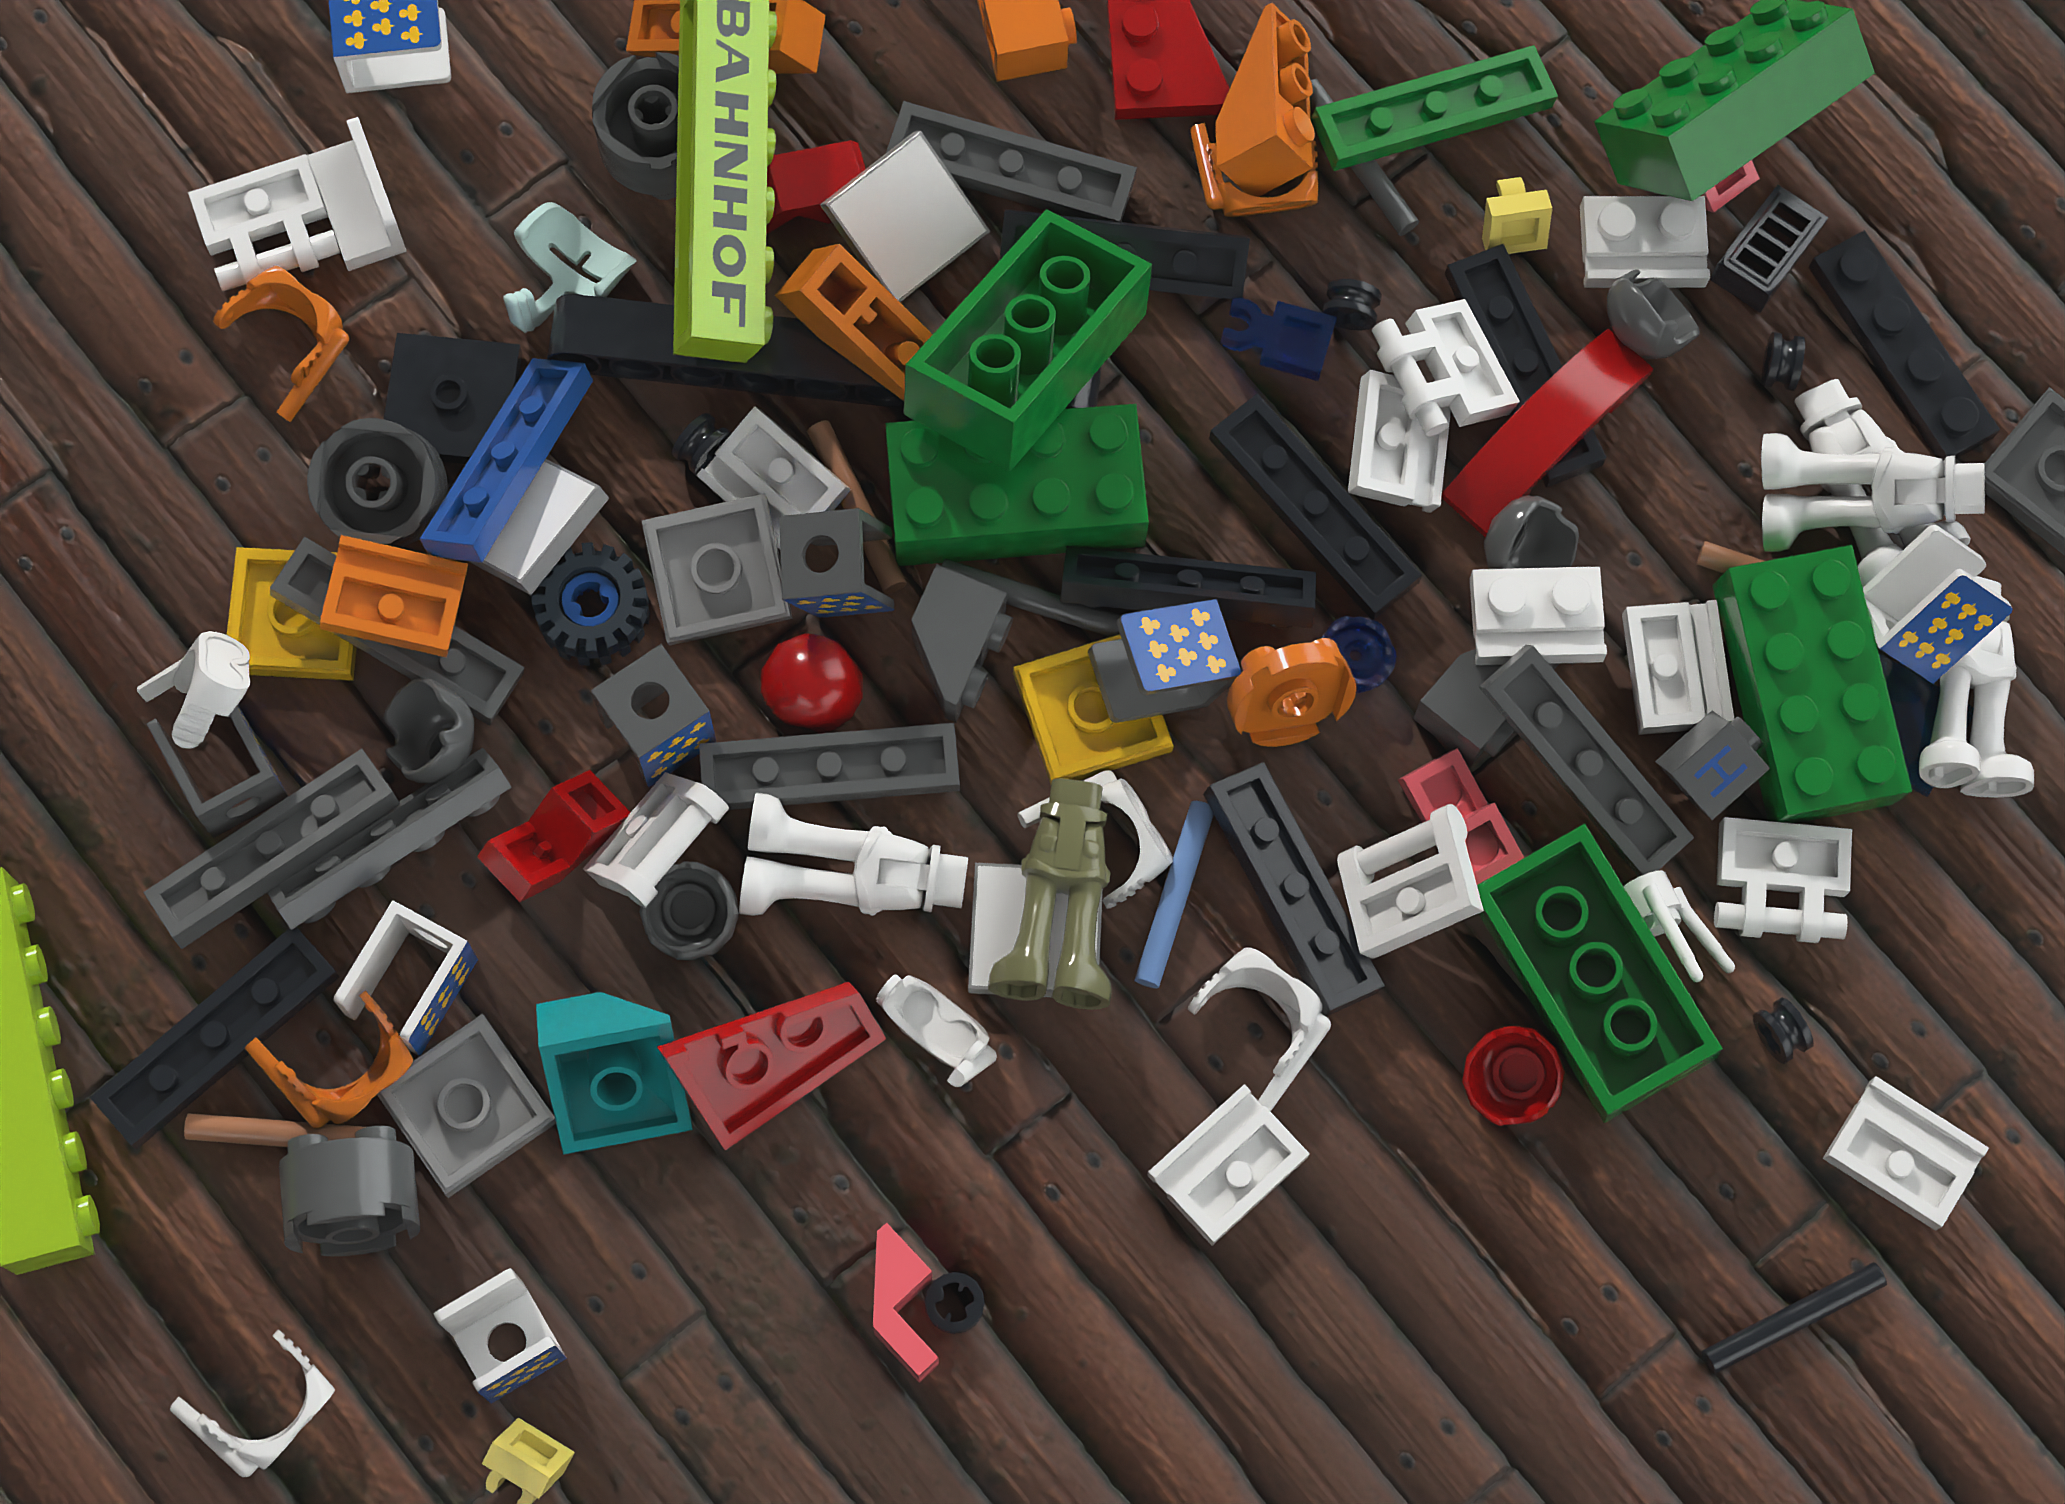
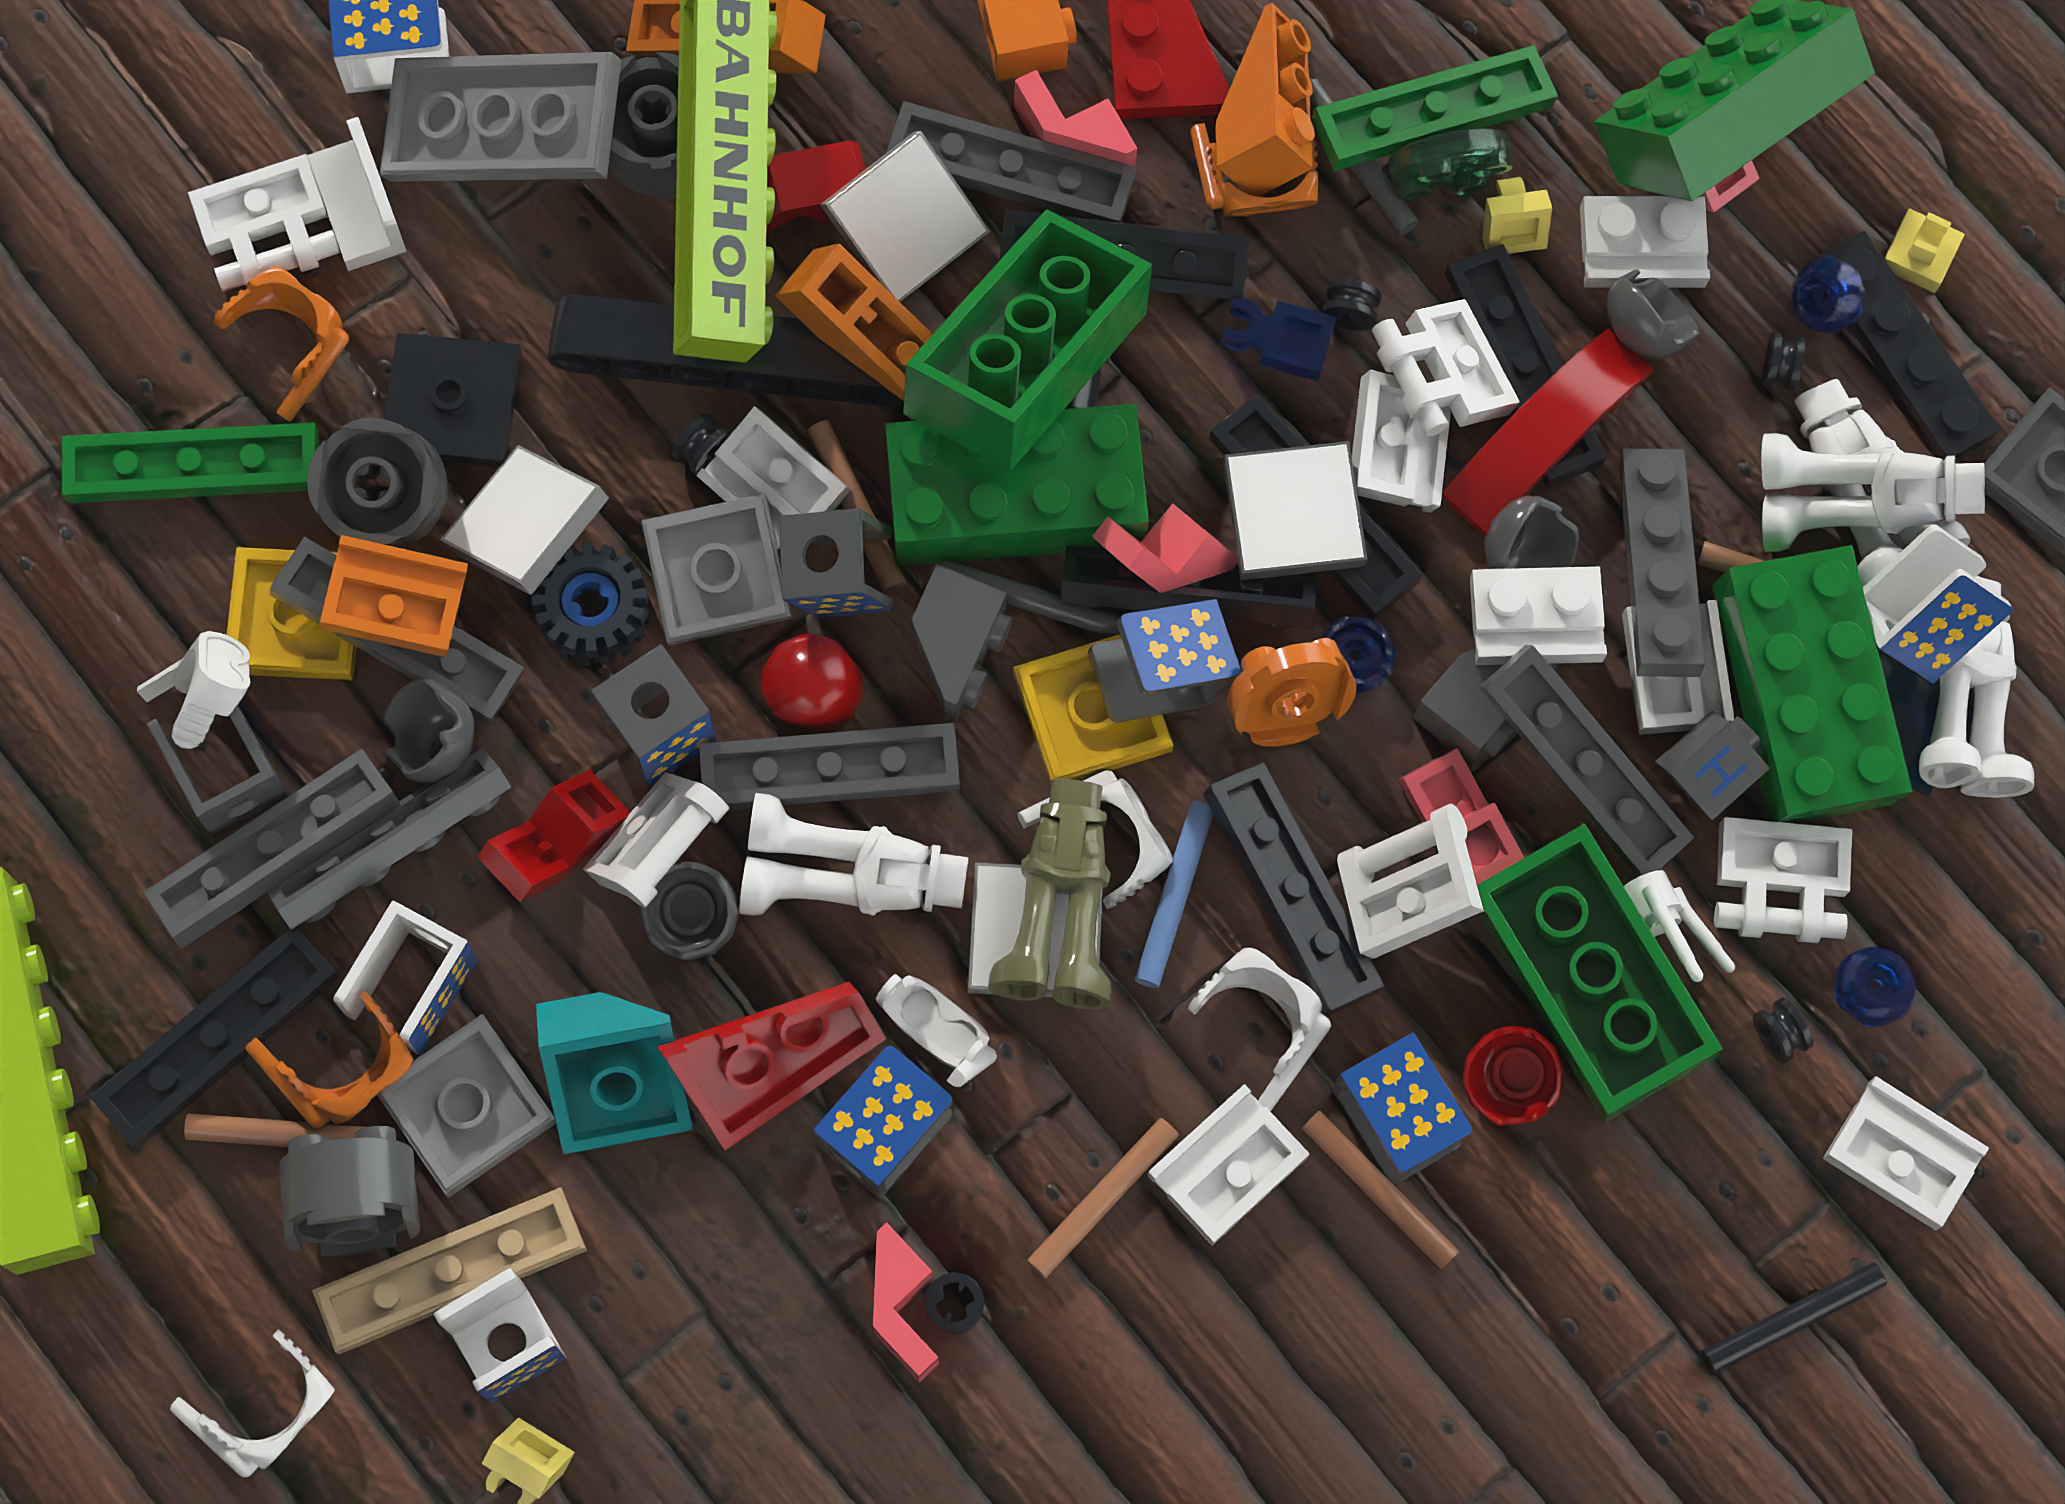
blue plate [420,358,593,563] -> none
light aqua helmet [503,202,637,333] -> none
black slope [1710,185,1829,313] -> none
none -> green plate [62,423,319,503]
none -> tan tile [312,1187,587,1355]
none -> light grey tile [380,52,622,182]
none -> blue piece [813,1046,952,1200]
none -> coral slope [1014,70,1138,167]
none -> nougat bar [1026,1118,1179,1279]
none -> coral slope [1092,504,1238,593]
none -> white tile [1223,441,1368,581]
none -> nougat bar [1302,1111,1460,1270]
none -> blue piece [1332,1032,1472,1185]
none -> clear green tile [1388,129,1513,201]
none -> dark grey plate [1619,449,1705,677]
none -> clear blue plate [1791,256,1865,334]
none -> clear blue plate [1835,947,1916,1028]
none -> light yellow tile [1884,208,1964,294]

